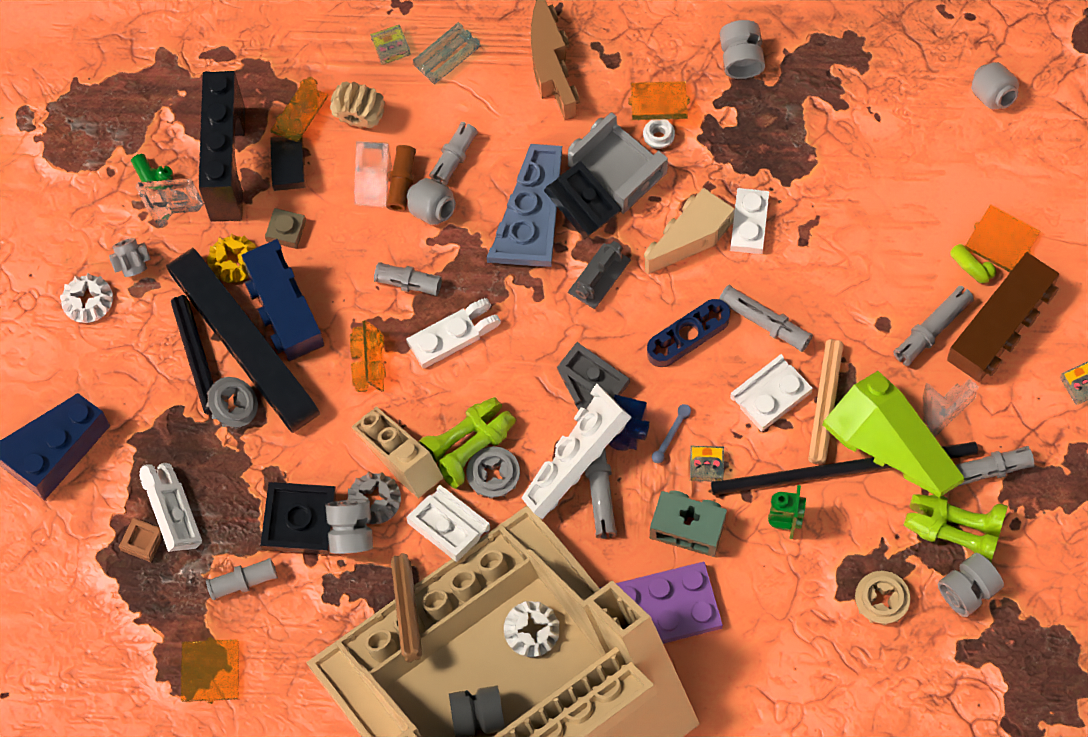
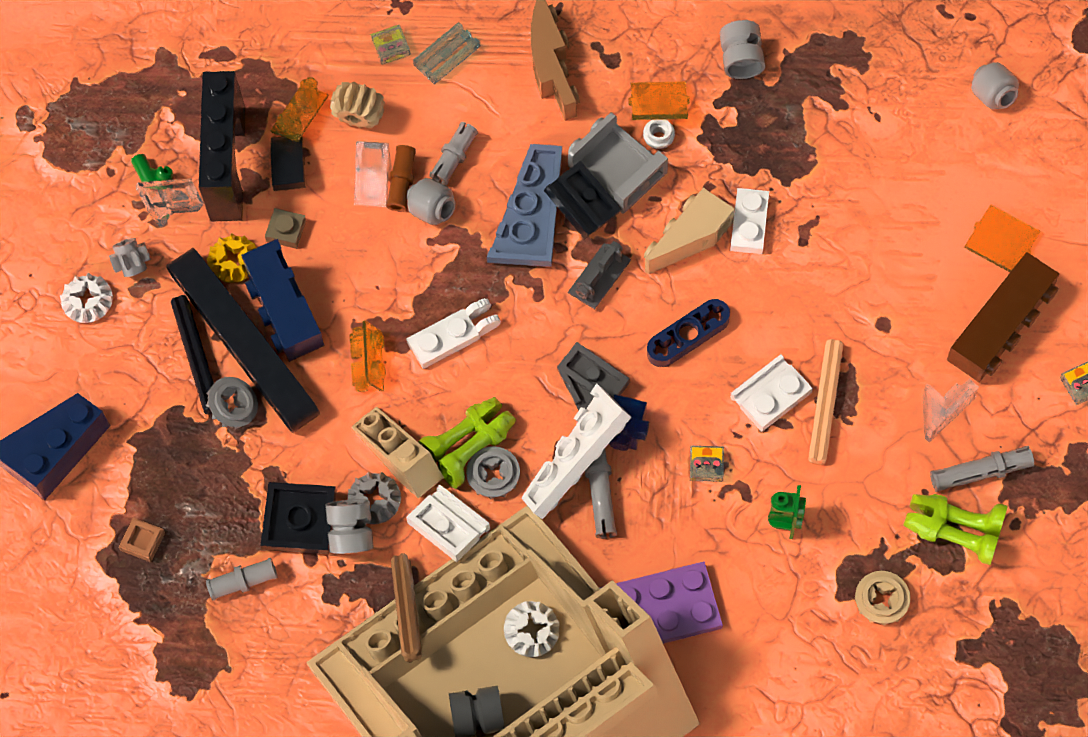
white hinge [139,463,202,552] -> none
clear yellow piece [181,637,239,704] -> none
light grey pin [374,262,442,296] -> none
sand green brick [649,490,727,557] -> none
sand blue hinge [651,404,691,464] -> none
black piece [710,442,978,495] -> none
light grey pin [719,284,813,352] -> none
lime wedge [822,371,965,497] -> none
light grey pin [893,286,974,366] -> none
light grey wheel [937,553,1004,617] -> none
lime arm [950,244,997,283] -> none

